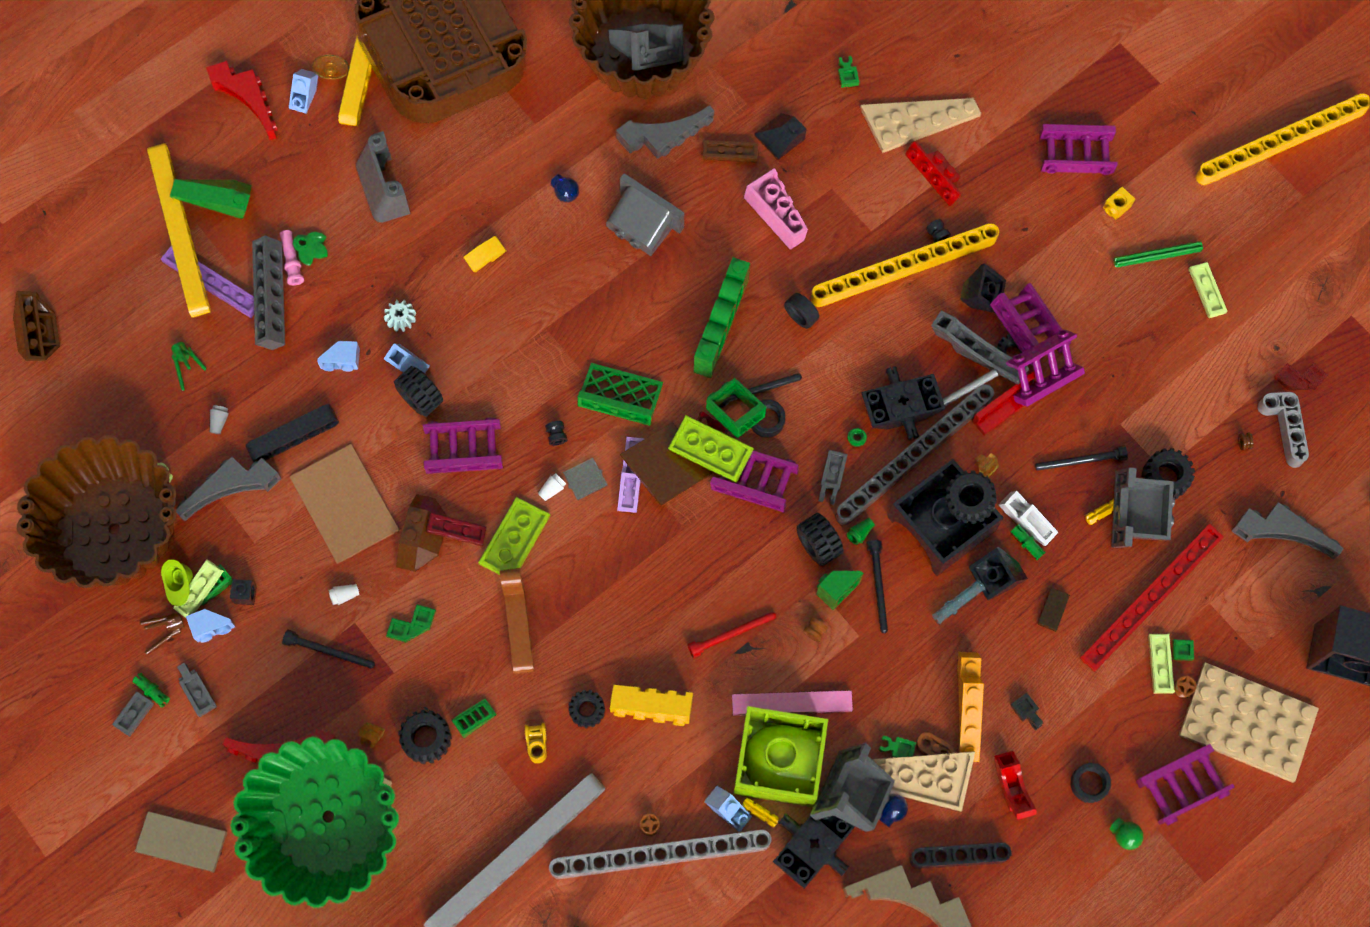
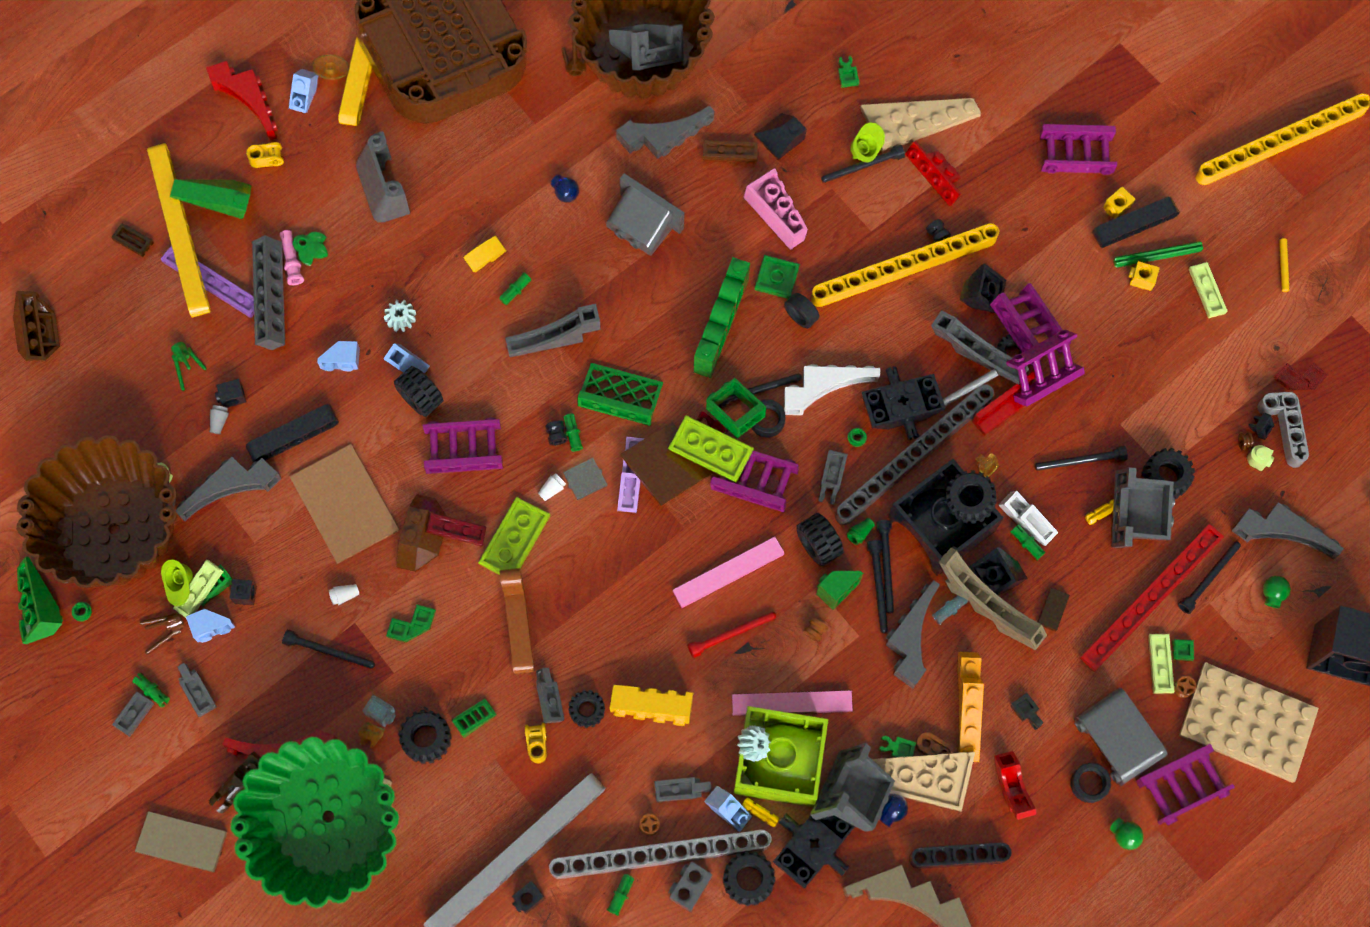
none -> green wedge [17,557,63,644]
none -> green plate [71,602,92,622]
none -> dark brown tile [111,223,154,257]
none -> dark brown plate [209,751,261,813]
none -> black brick [215,379,247,408]
none -> yellow piece [246,142,284,168]
none -> clear light blue brick [362,695,396,727]
none -> green axle [499,272,532,305]
none -> dark grey arch [505,304,601,357]
none -> black brick [512,880,545,914]
none -> dark grey hinge [536,668,564,723]
none -> reddish brown plant [562,33,586,76]
none -> green axle [564,413,583,452]
none -> green axle [607,874,635,916]
none -> dark grey hinge [654,777,712,803]
none -> dark grey brick [669,861,713,912]
none -> bright pink tile [673,537,784,608]
none -> black tyre [723,851,775,906]
none -> light aqua gear [737,726,771,761]
none -> green tile [755,255,800,299]
none -> white arch [784,364,880,415]
none -> black piece [821,144,905,182]
none -> lime piece [850,122,885,163]
none -> black piece [876,520,894,614]
none -> dark grey arch [886,580,940,689]
none -> dark tan arch [939,548,1047,650]
none -> dark grey windscreen [1074,688,1167,786]
none -> black beam [1092,197,1180,248]
none -> yellow brick [1128,261,1160,291]
none -> black piece [1178,542,1241,614]
none -> yellowish green plate [1247,445,1274,471]
none -> black tile [1249,413,1274,440]
none -> green piece [1263,576,1291,608]
none -> yellow bar [1279,238,1289,292]

